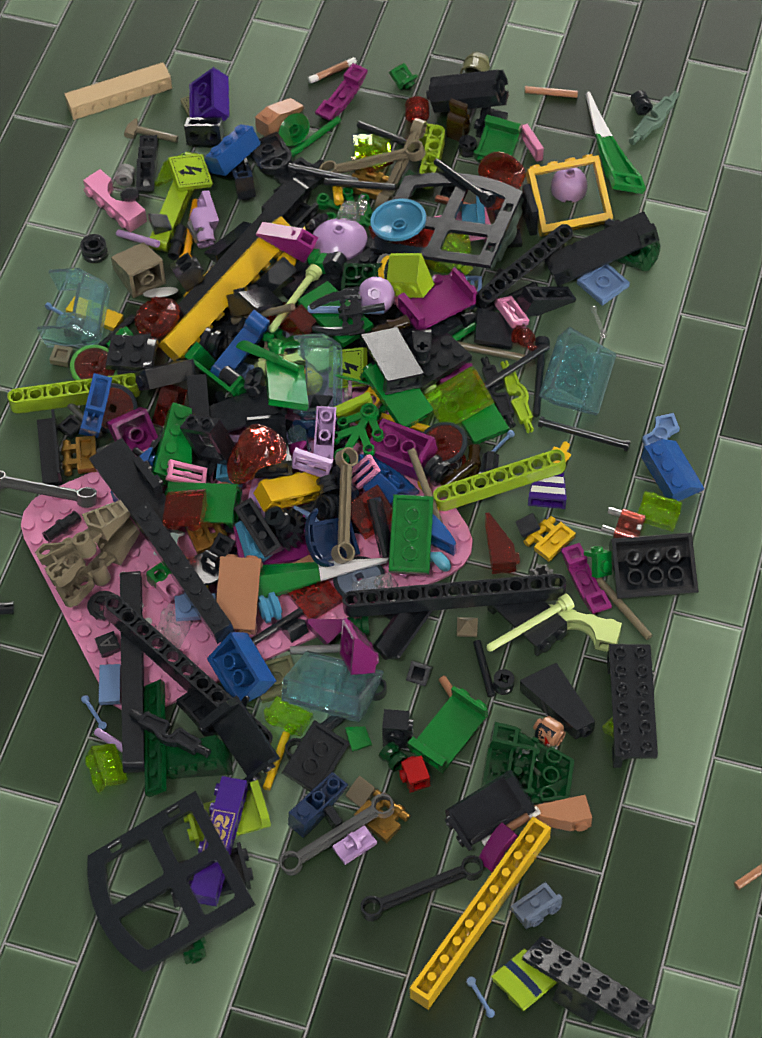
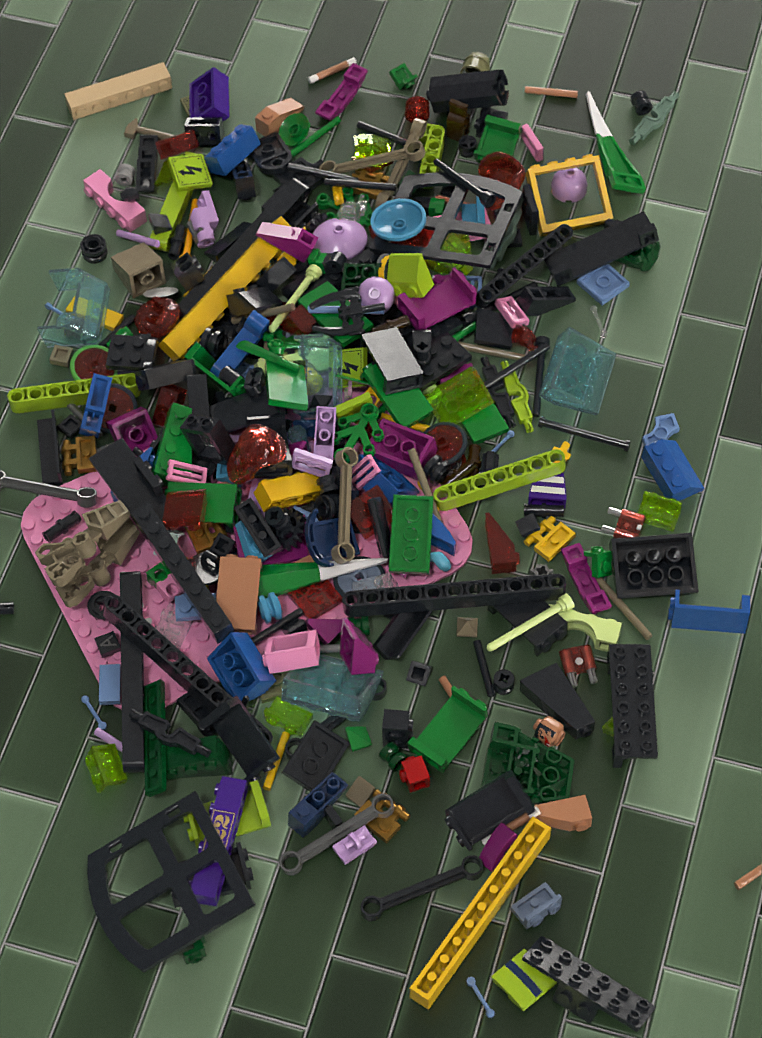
none -> clear red slope [155,130,199,160]
none -> bright pink window [263,629,321,674]
none -> green leg [412,197,446,217]
none -> black pin [524,503,564,519]
none -> clear red piece [559,645,598,688]
none -> blue panel [668,590,750,634]

